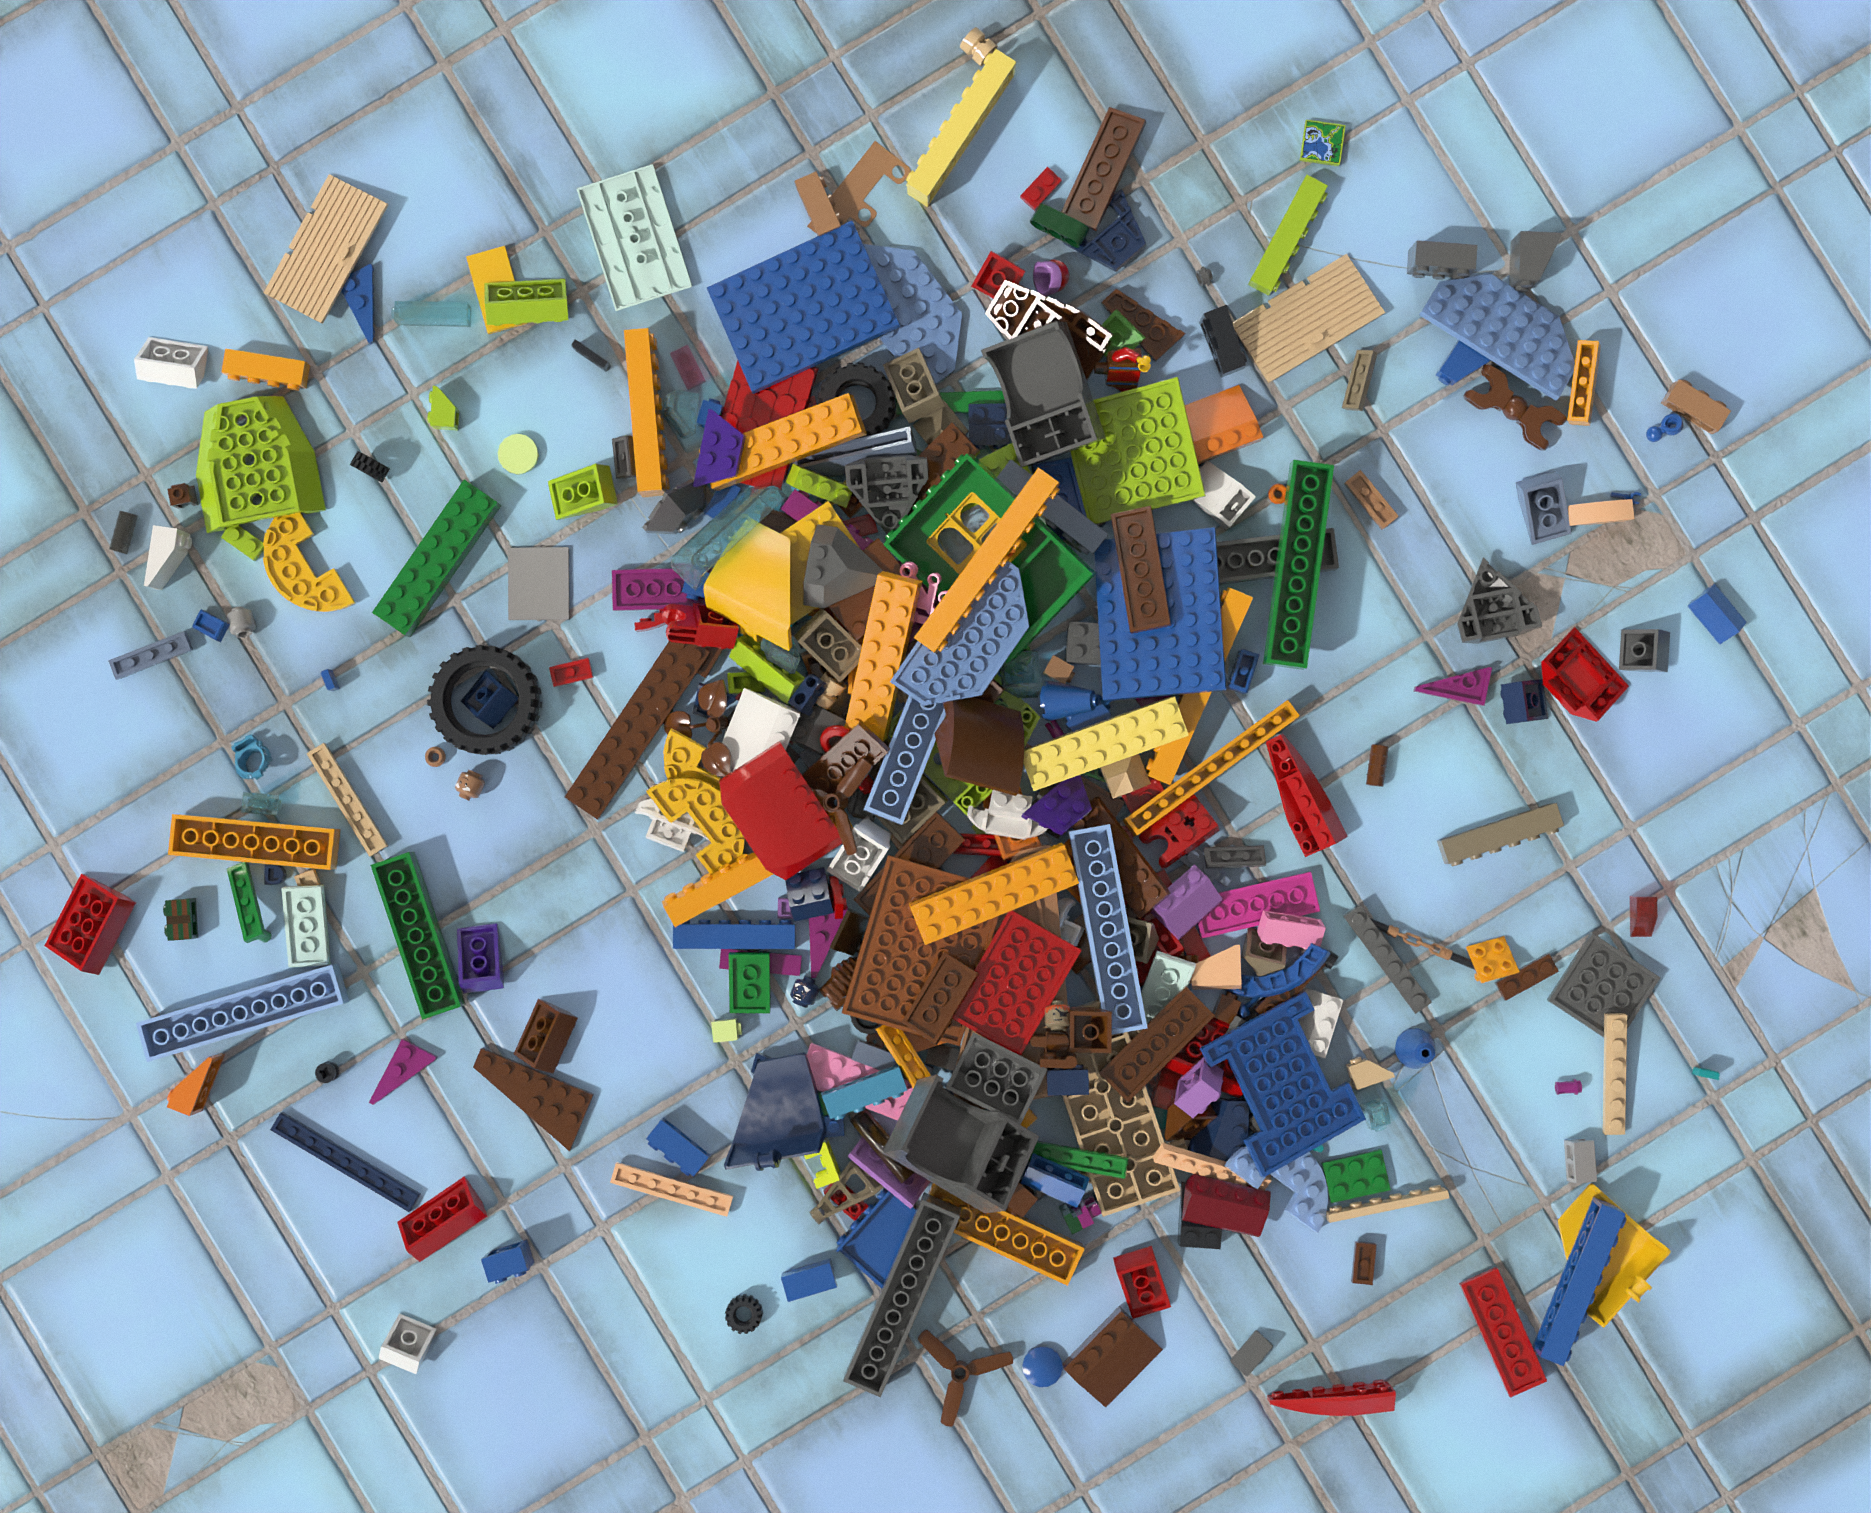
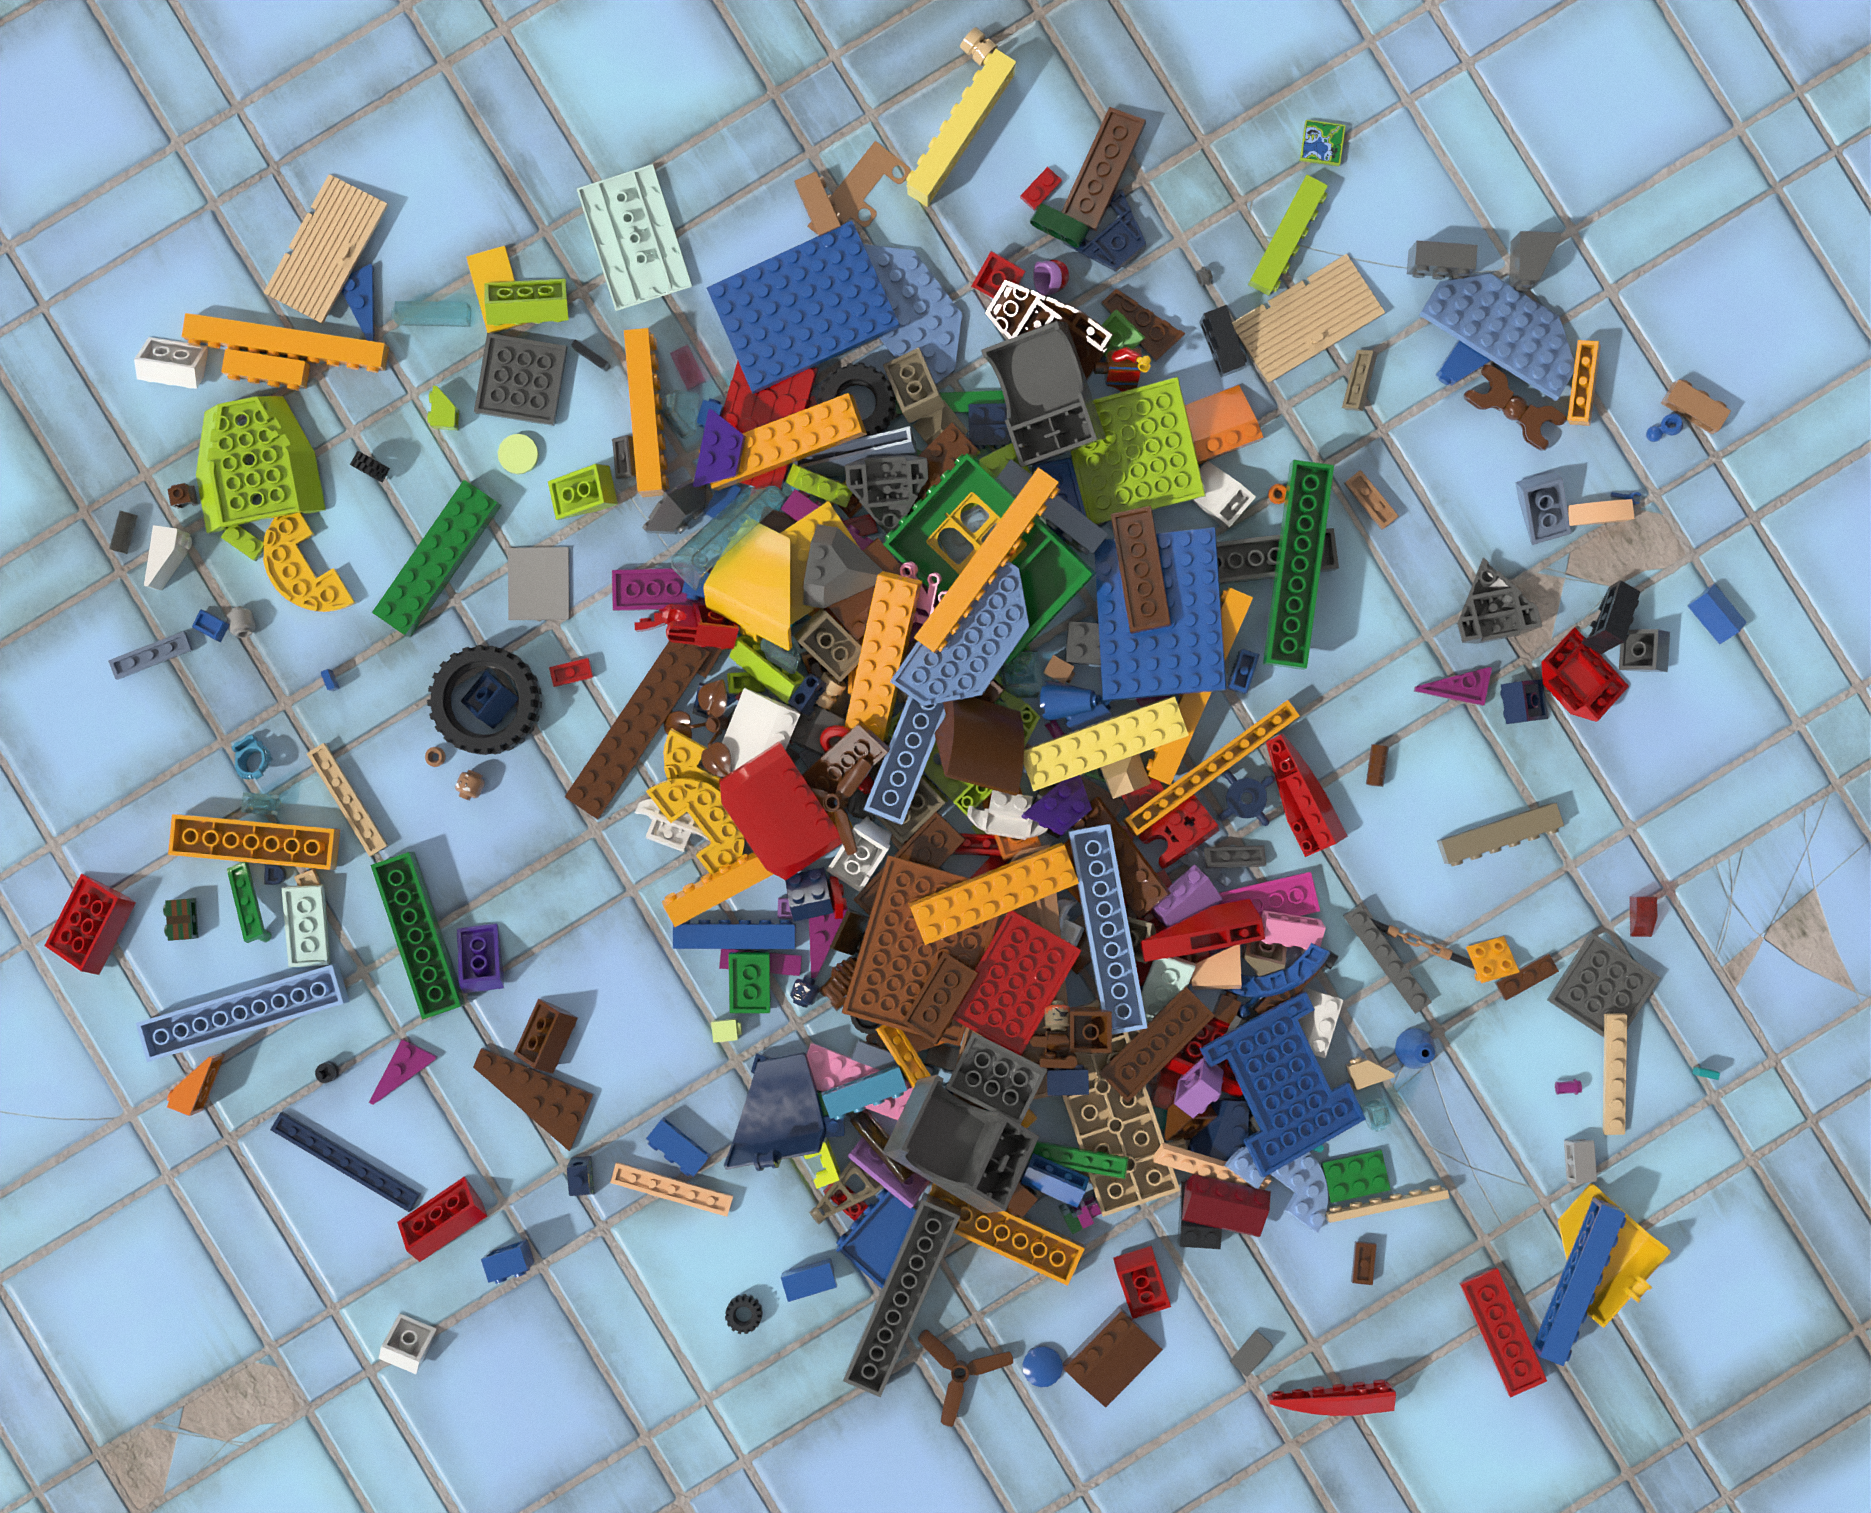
none -> light orange brick [181,313,389,373]
none -> dark grey plate [474,333,568,426]
none -> dark blue torso [567,1156,595,1196]
none -> red wedge [1141,898,1265,962]
none -> dark blue plate [1216,770,1275,826]
none -> black wedge [1581,580,1640,654]

